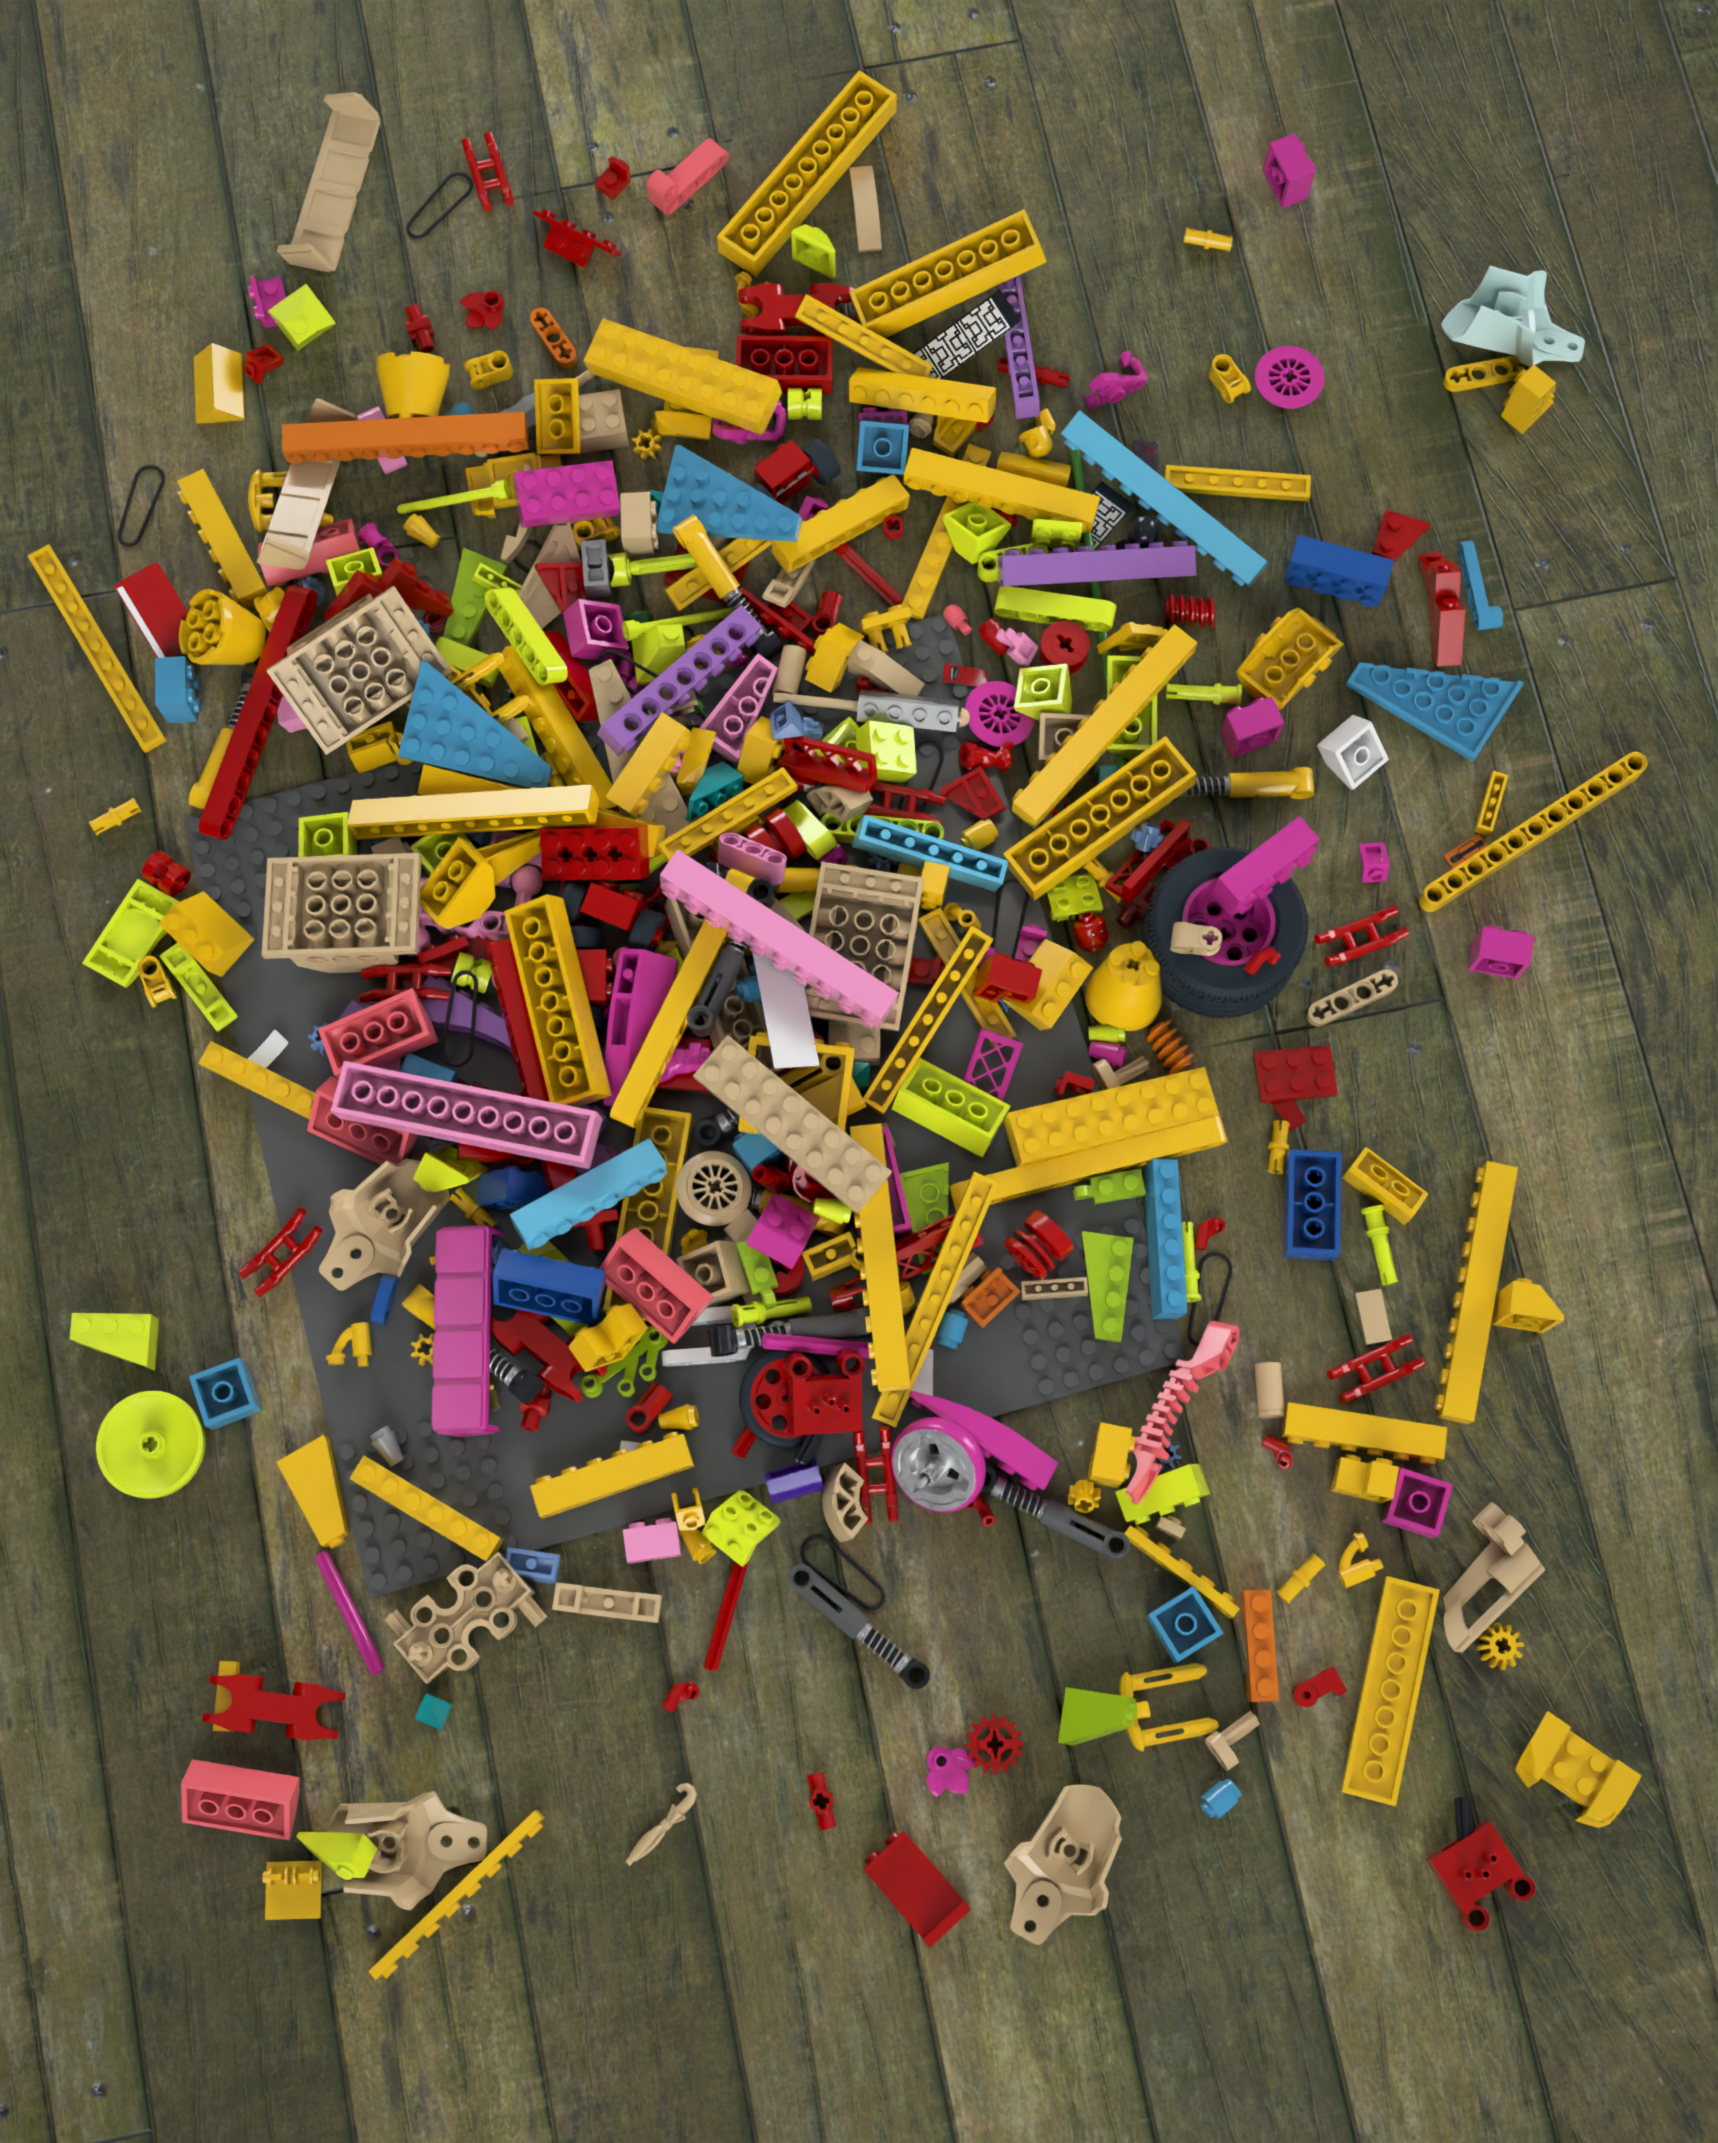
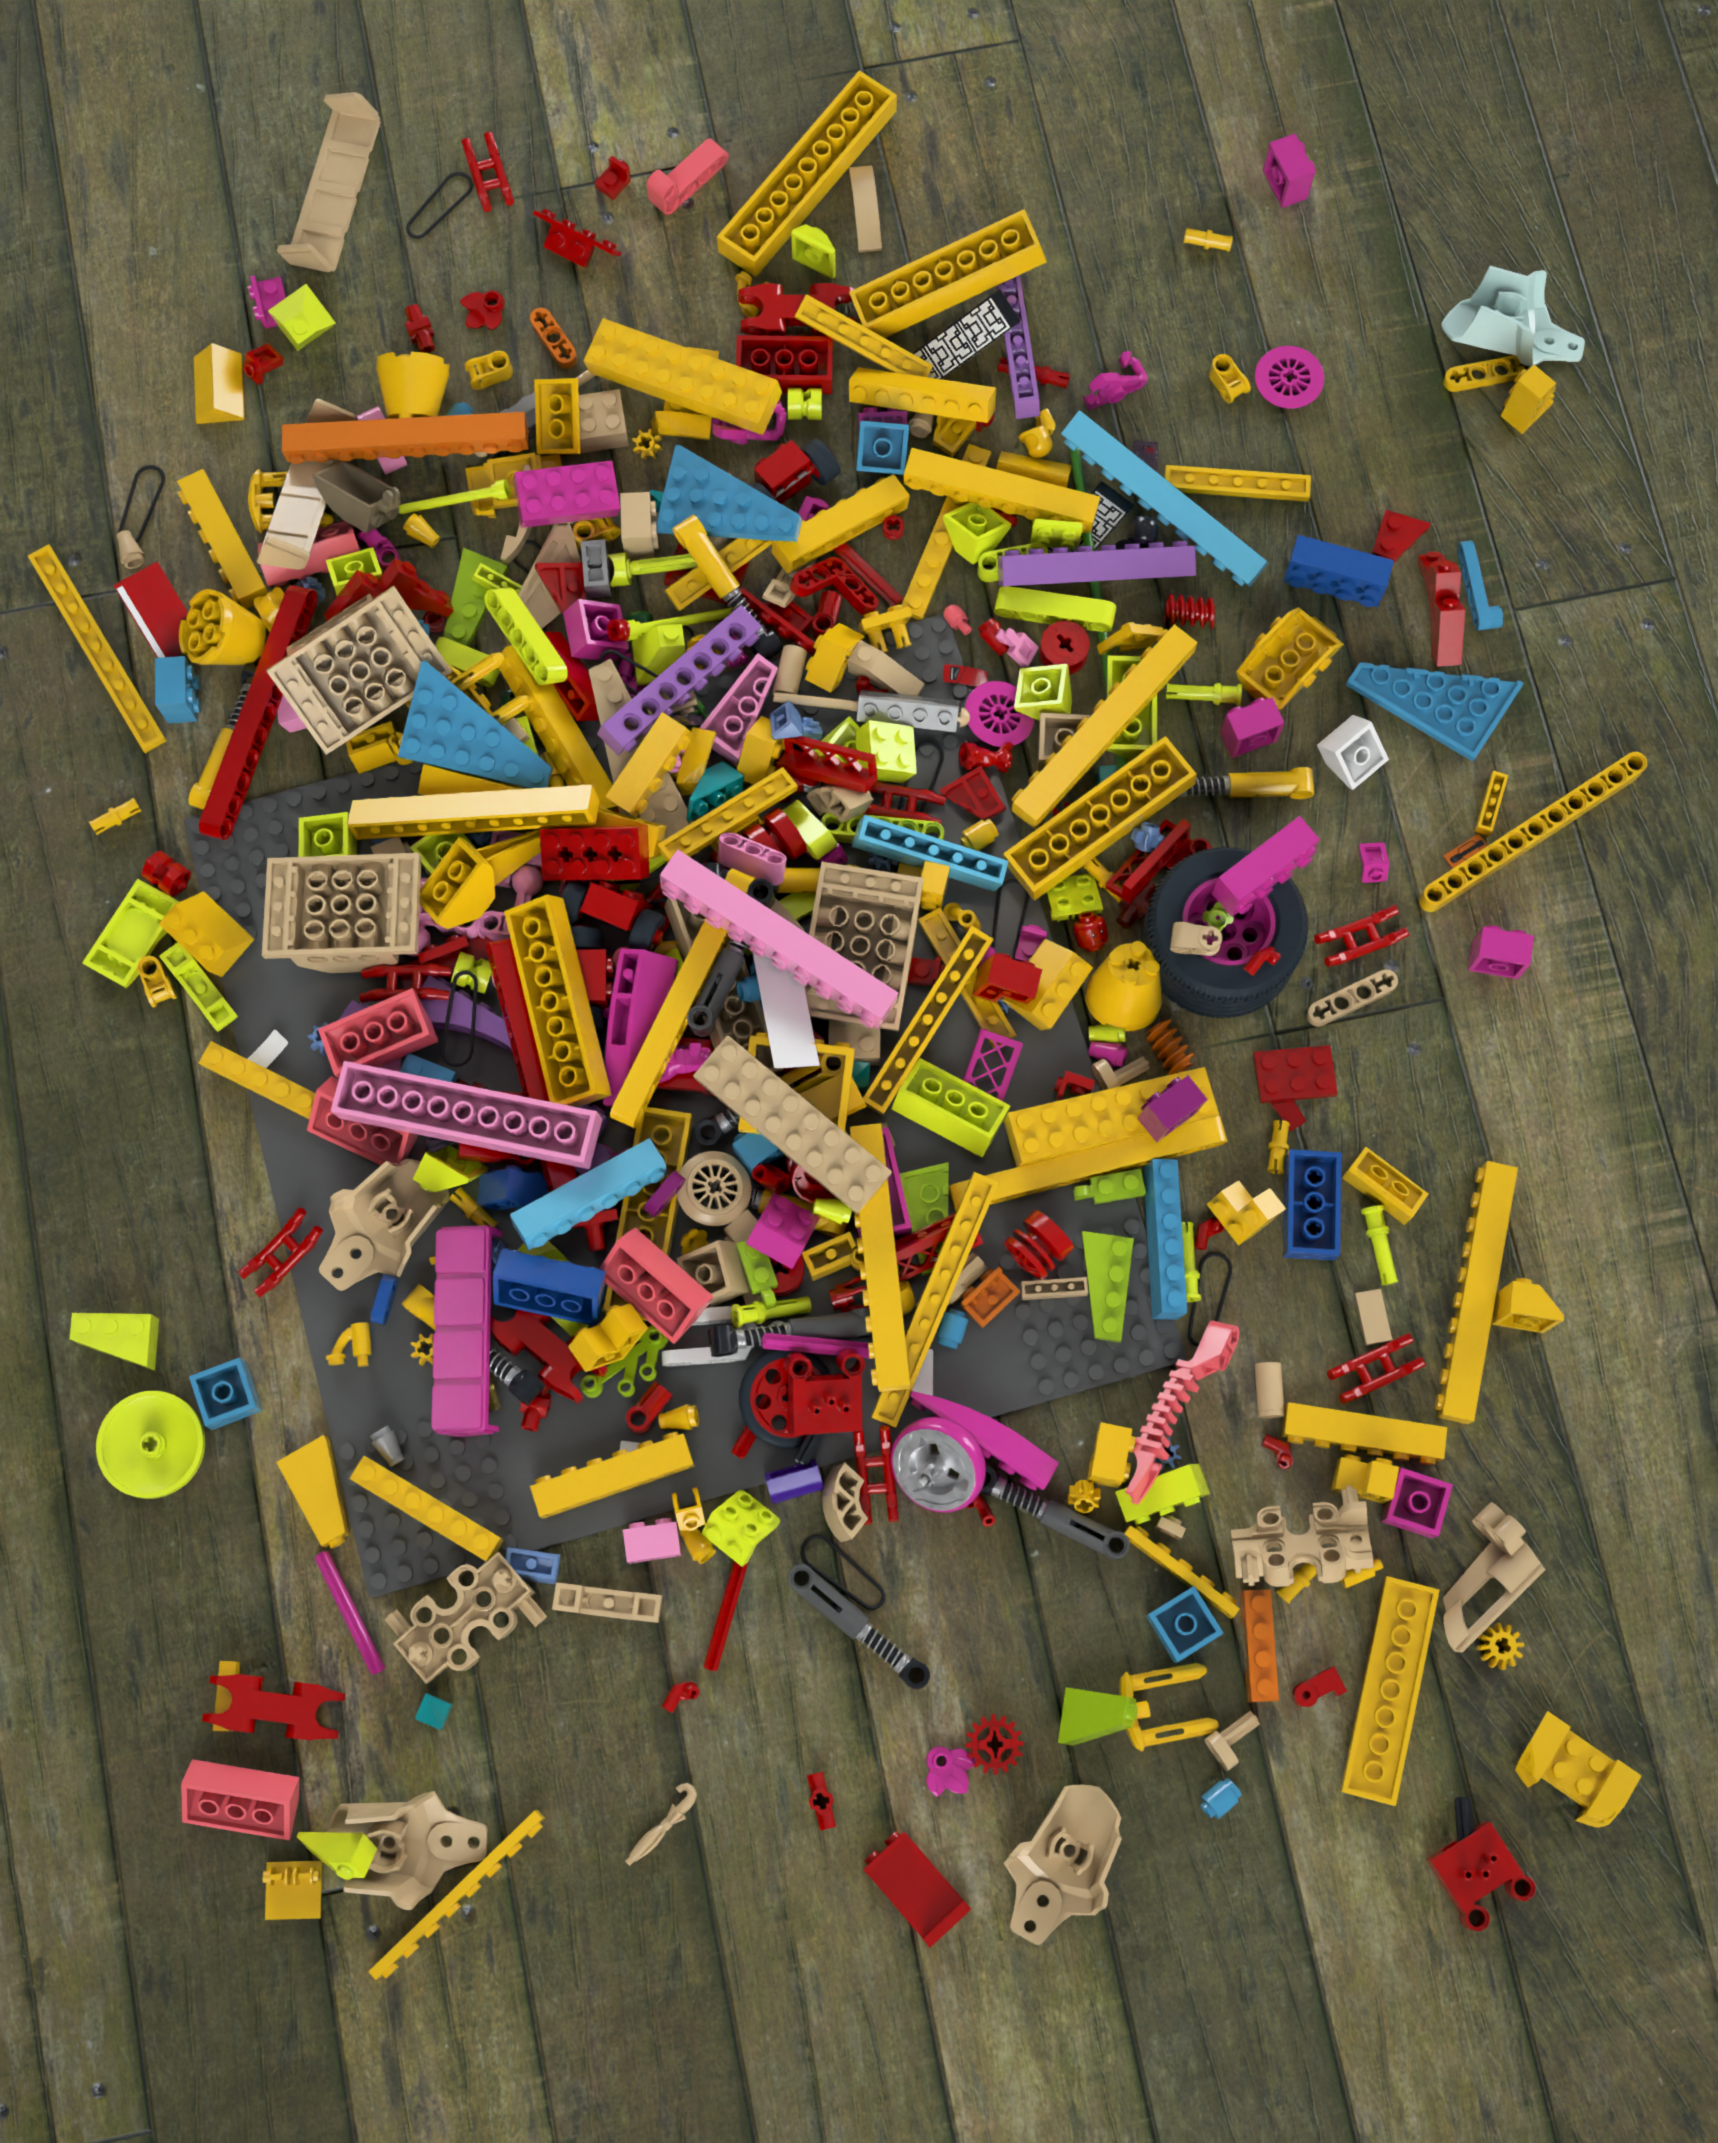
none -> tan cone [117,530,145,569]
none -> dark tan piece [312,460,401,533]
none -> red bush [607,619,630,641]
none -> magenta beam [644,1171,686,1218]
none -> red beam [789,557,879,616]
none -> magenta brick [1137,1075,1208,1143]
none -> lime plate [1202,902,1234,932]
none -> yellow brick [1207,1181,1286,1246]
none -> tan gear [1231,1486,1373,1587]

